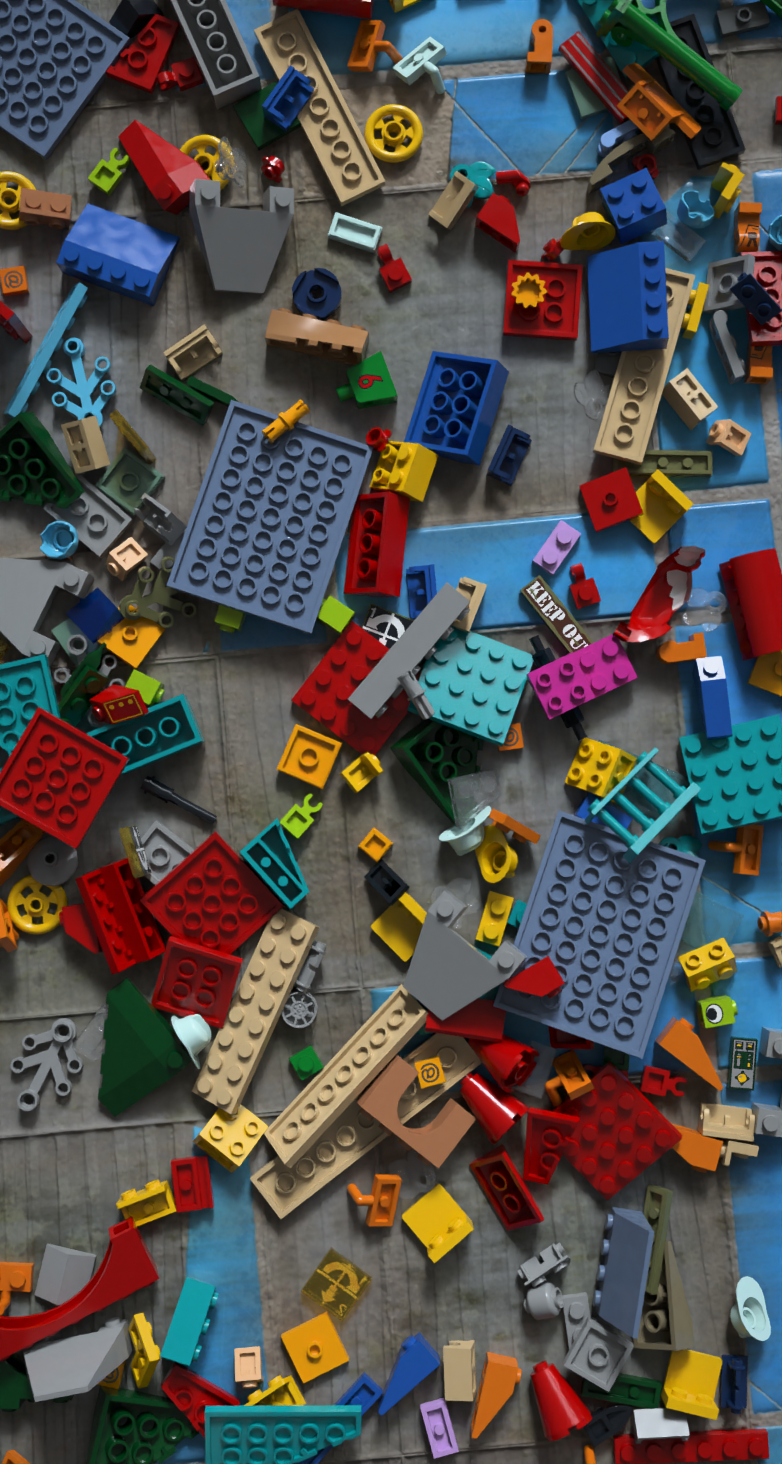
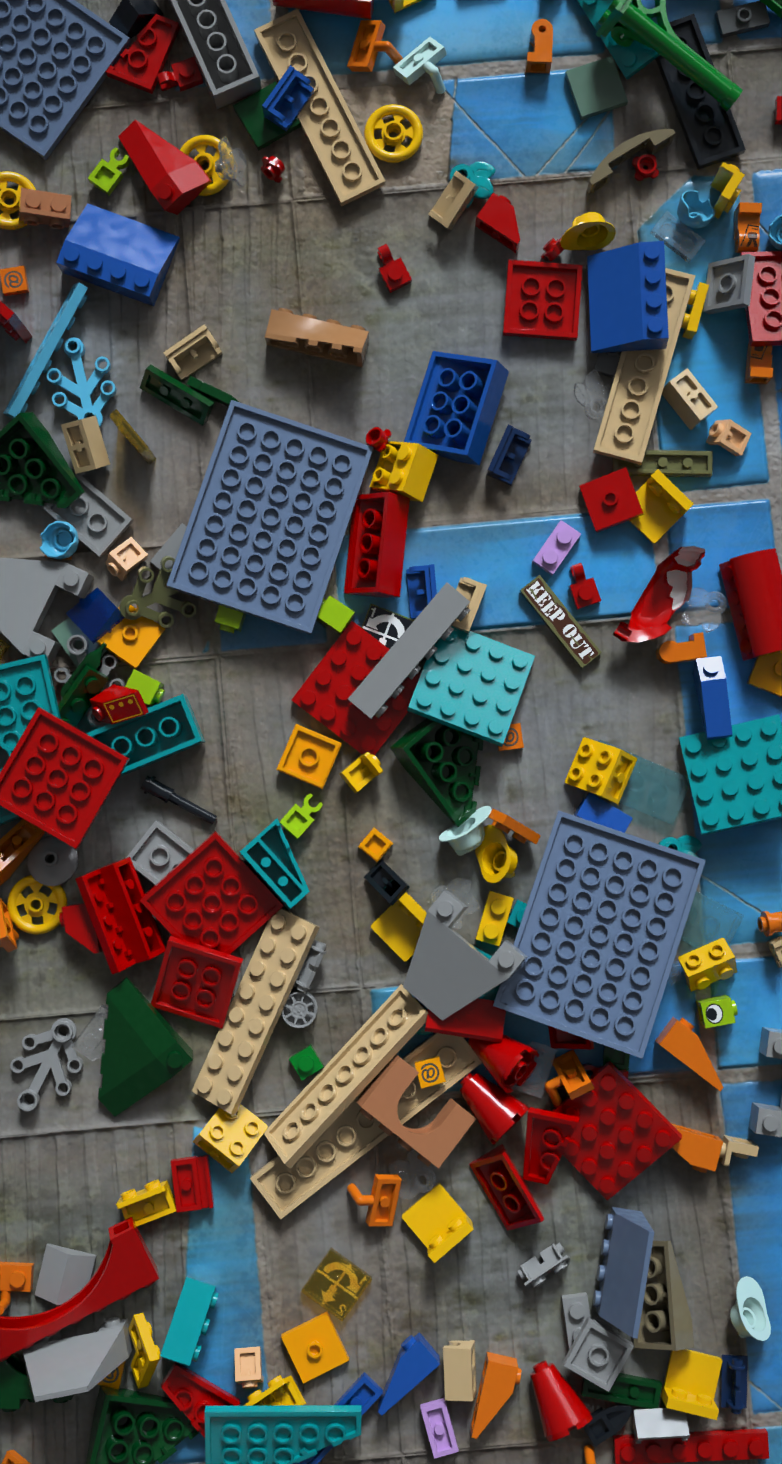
sand green tile [95,447,165,517] -> none
clear yellow tile [119,825,152,878] -> none
light grey hinge [134,493,187,546] -> none
light aqua piece [171,1014,211,1069] -> none
light grey wedge [189,179,294,294] -> none
light orange pin [262,399,310,444] -> none
dark blue plate [292,268,342,320] -> none
light aqua tile [328,212,382,253] -> none
green torso [336,351,398,409] -> none
light grey axle [397,670,435,720] -> none
clear wing [448,769,501,828] -> none
red arm [496,170,531,196] -> none
red slope [503,956,565,999] -> none
light orange piece [511,272,547,308] -> none
light grey head [524,1282,564,1321] -> none
dark pink piece [526,634,638,741] -> none
red tile [558,31,629,124] -> none
teal fence [584,747,701,863] -> none
light blue plate [597,120,643,157] -> none
blue brick [600,168,667,244] -> none
orange plate [617,63,701,142] -> none
red plate [639,1065,687,1096] -> none
olive tile [643,1184,673,1295] -> none
tan hinge [698,1102,755,1142] -> none
light grey plate [708,310,746,385] -> none
orange plate [708,824,764,876] -> none
tile [727,1036,758,1091] -> none
dark blue hinge [730,272,782,325] -> none

